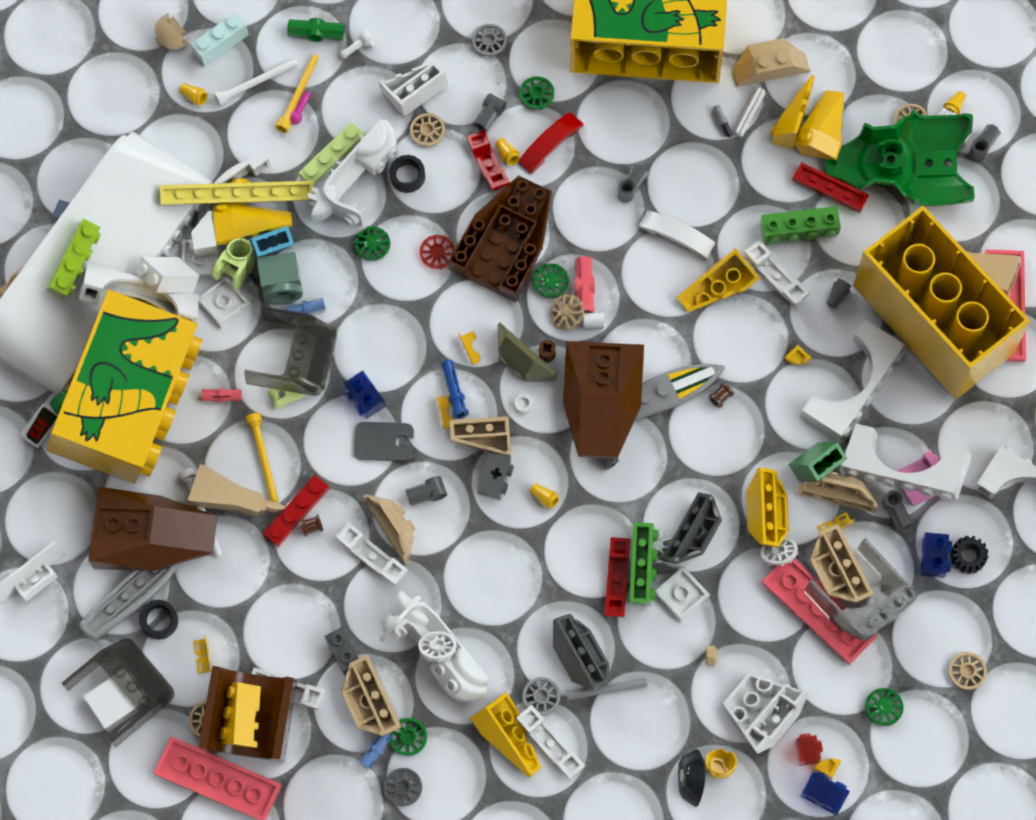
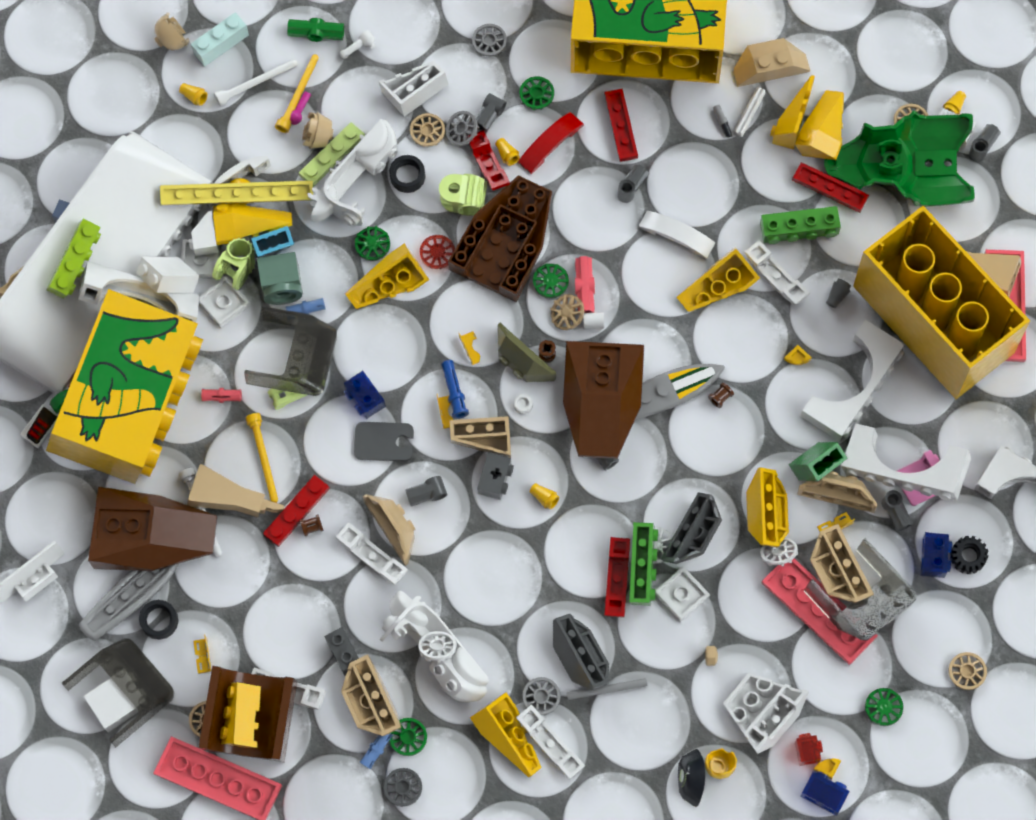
none -> tan cone [302,112,333,149]
none -> yellow wedge [345,243,429,309]
none -> yellowish green piece [439,174,487,216]
none -> light grey wheel [446,111,479,146]
none -> red plate [604,88,638,162]

